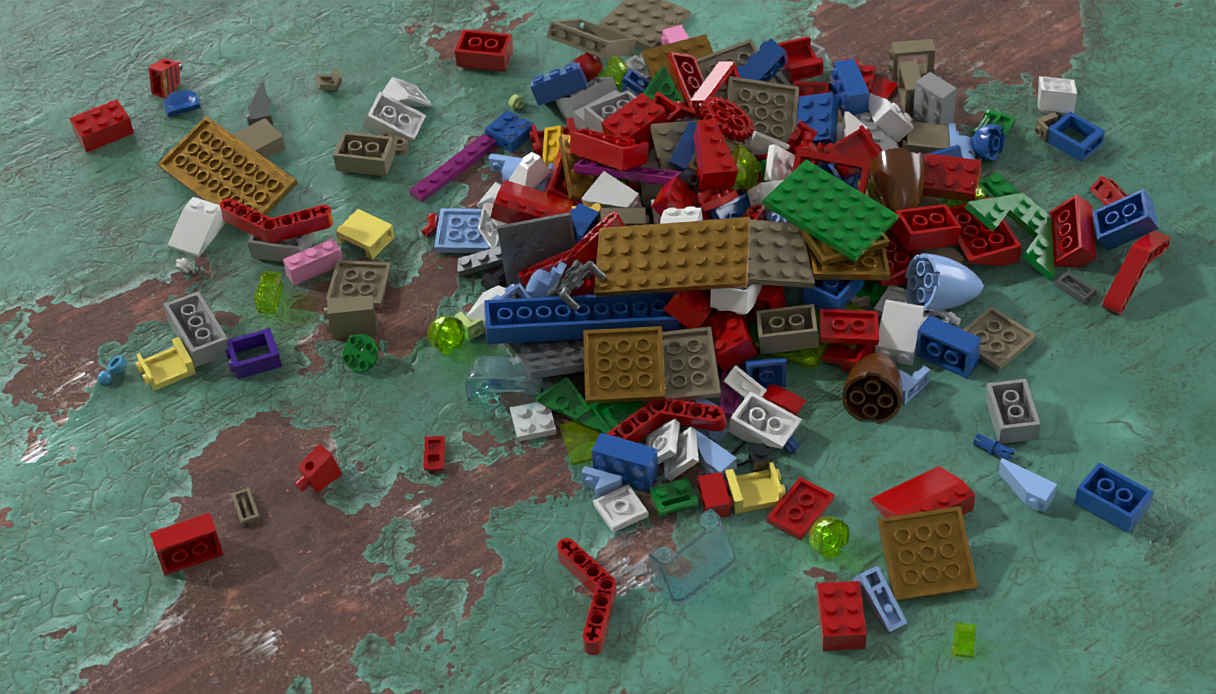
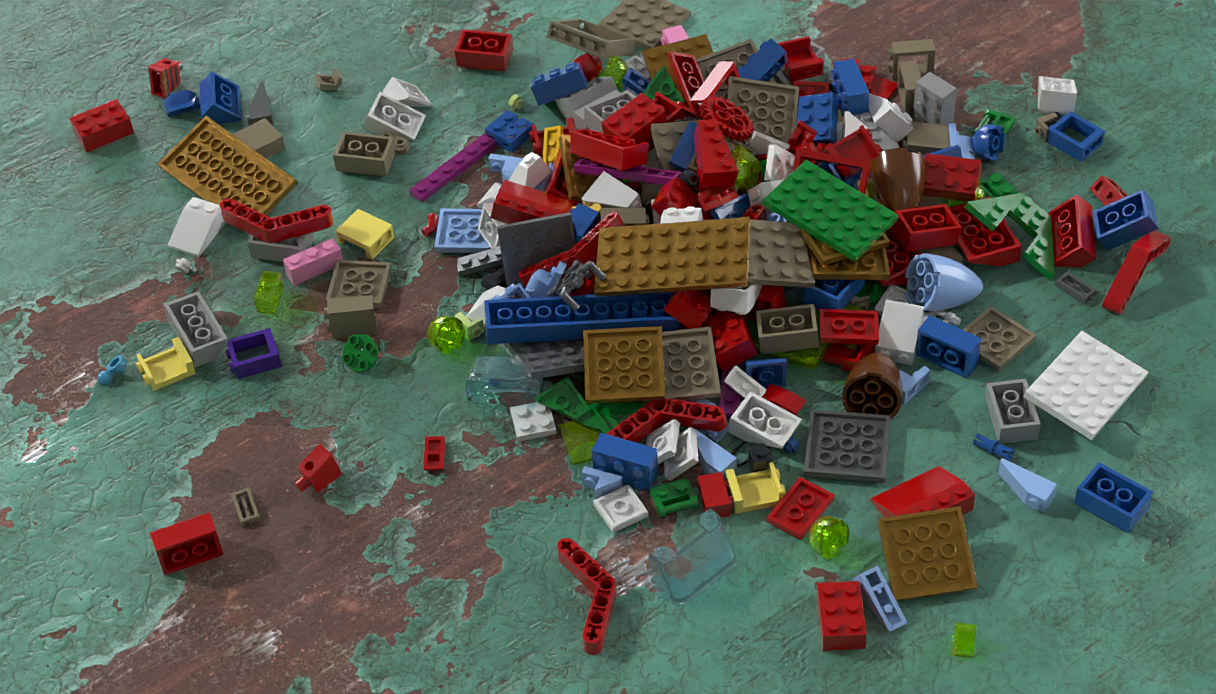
none -> blue slope [200,71,242,124]
none -> dark grey plate [804,409,890,483]
none -> white plate [1023,331,1149,440]

